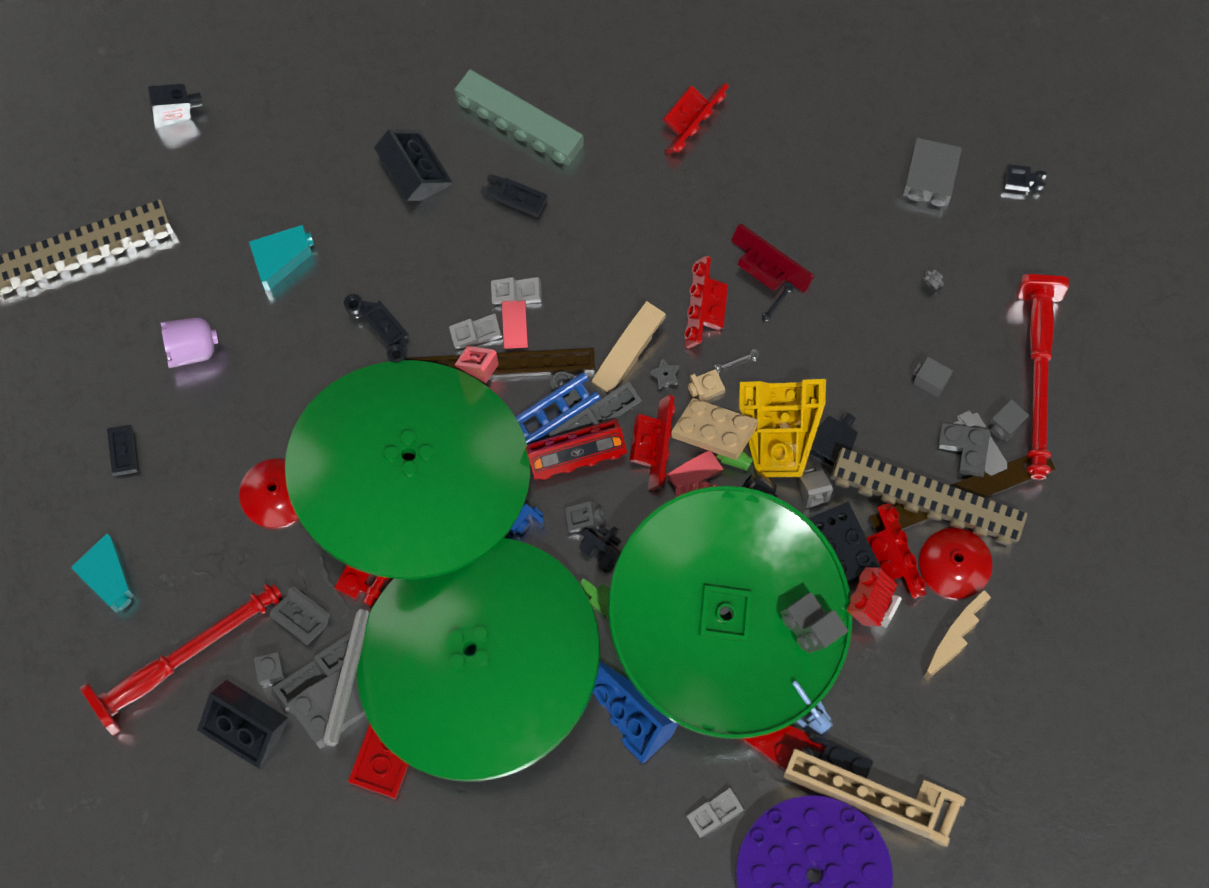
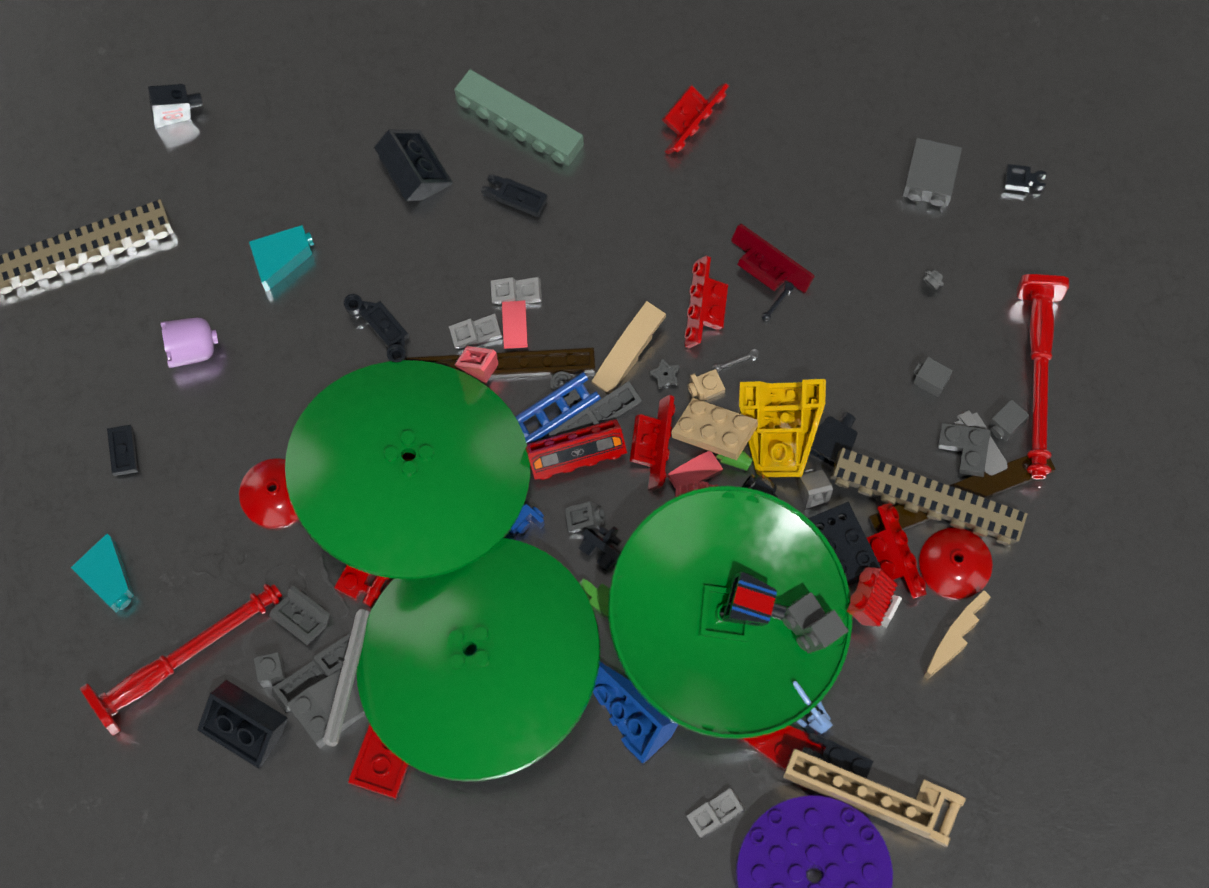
none -> torso [722,572,786,626]

